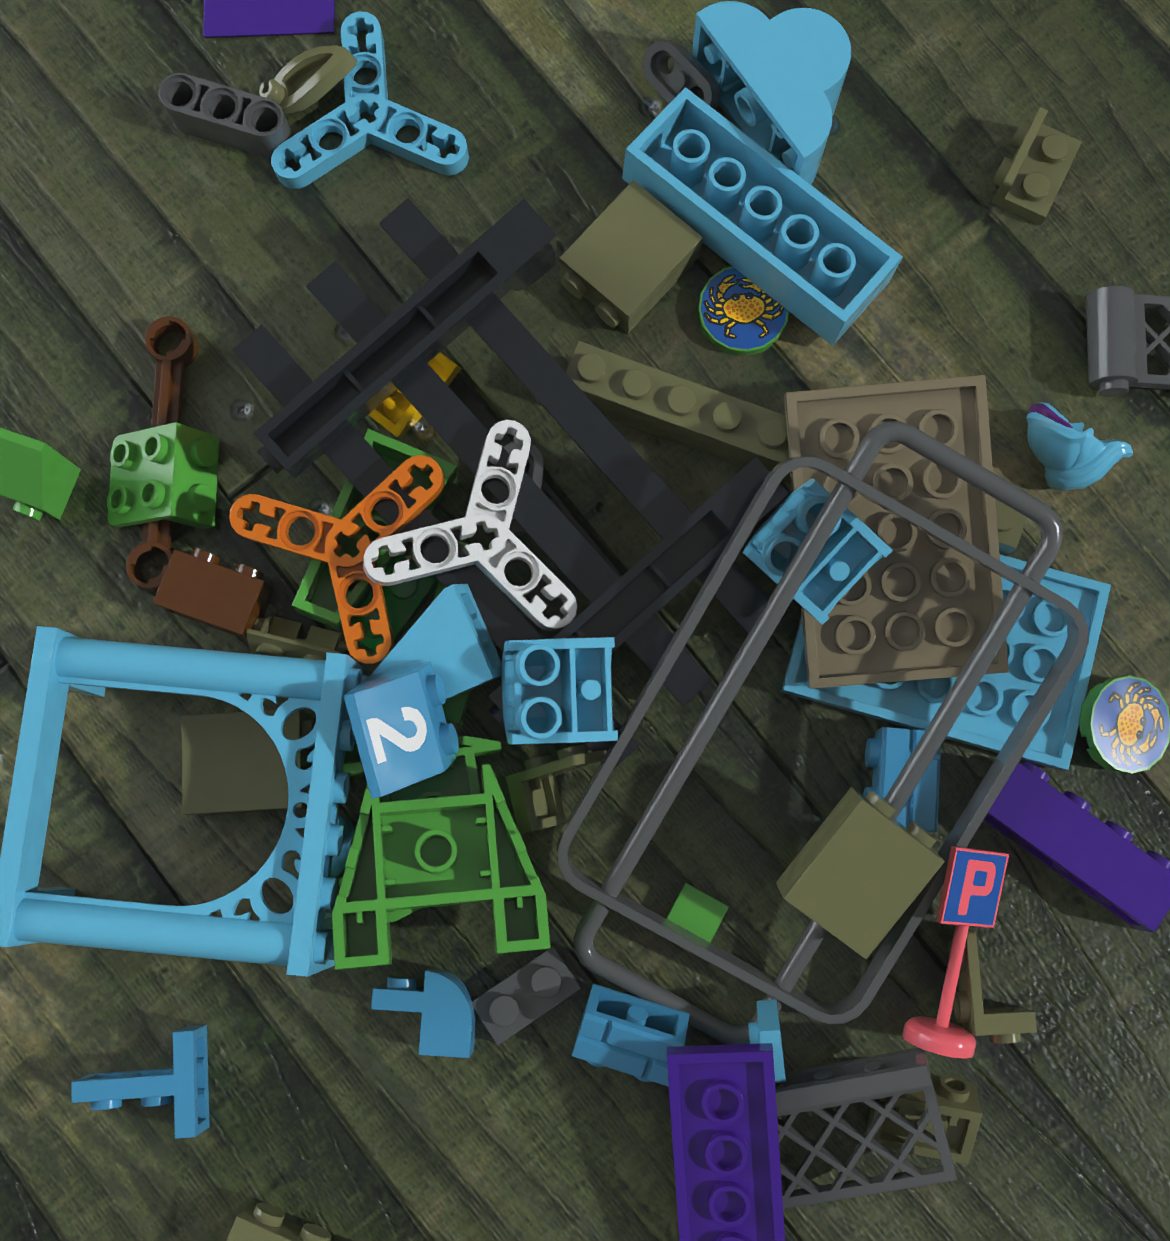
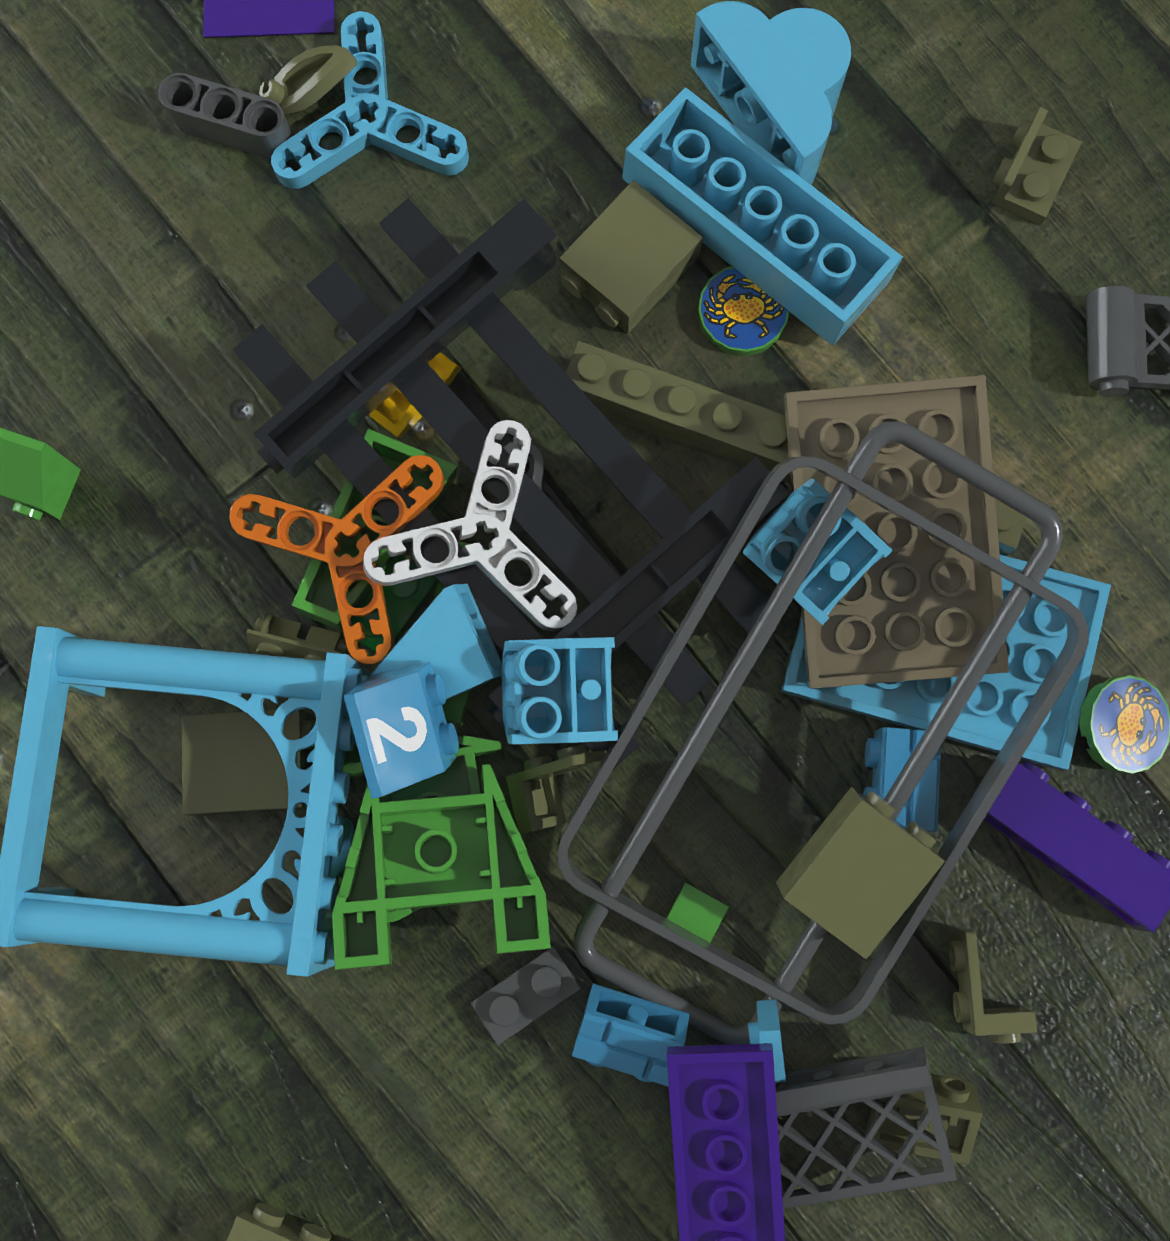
dark azure bracket [71,1025,210,1139] -> none
bright green bracket [107,422,220,529] -> none
reddish brown piece [126,316,199,593] -> none
reddish brown brick [152,548,274,640] -> none
dark azure brick [371,967,476,1058] -> none
dark grey plate [643,40,720,110] -> none
coral piece [902,846,1009,1059] -> none
medium azure hair [1026,402,1133,491] -> none

